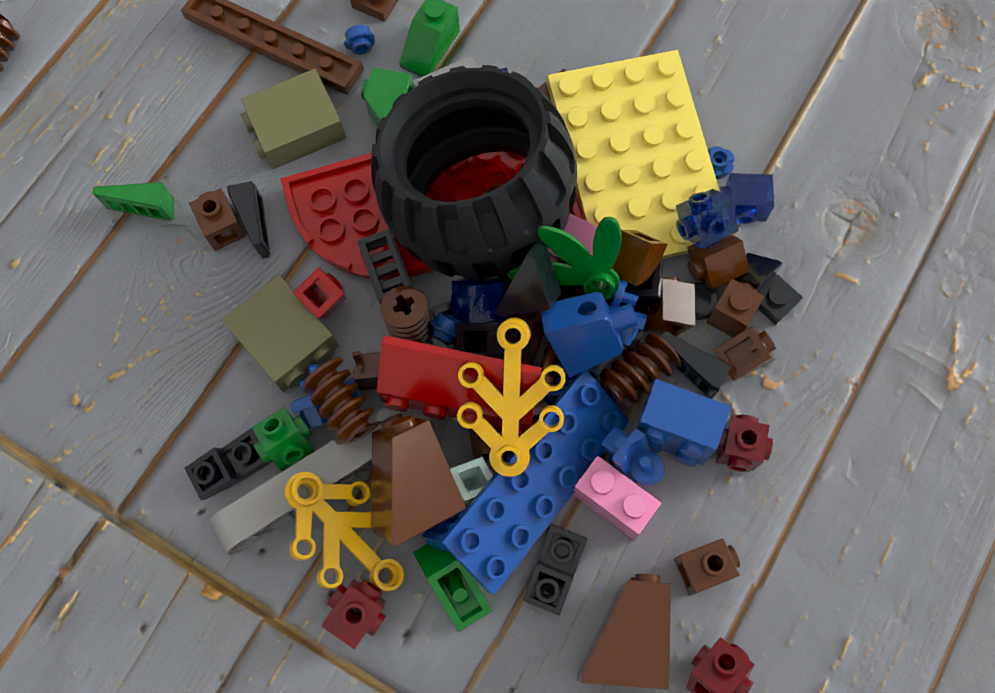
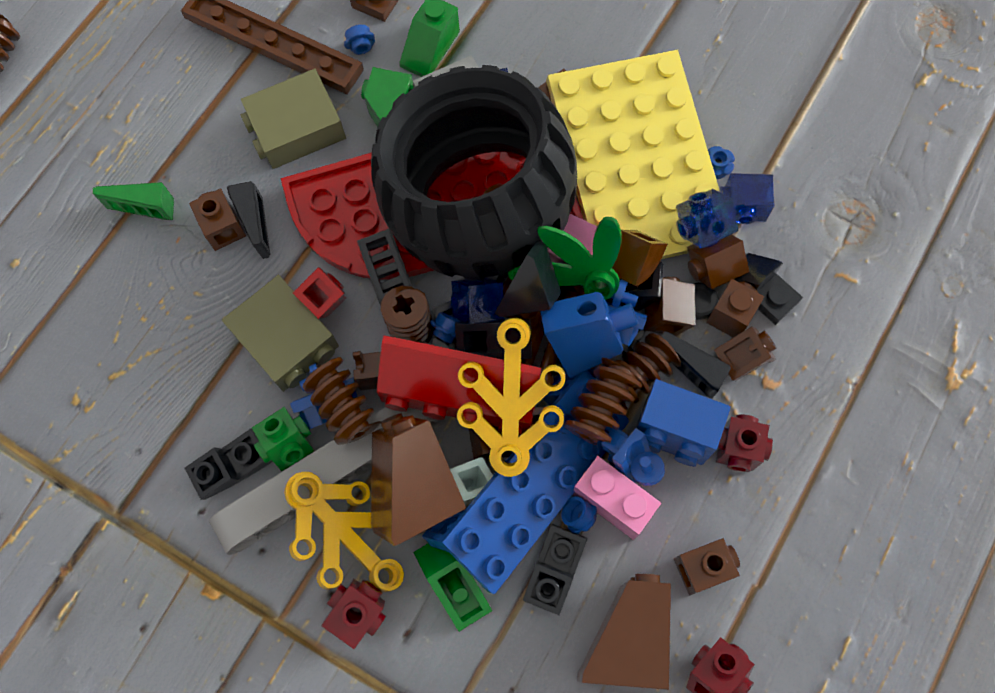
none -> blue plate [561,496,597,534]
none -> reddish brown piece [563,357,642,445]

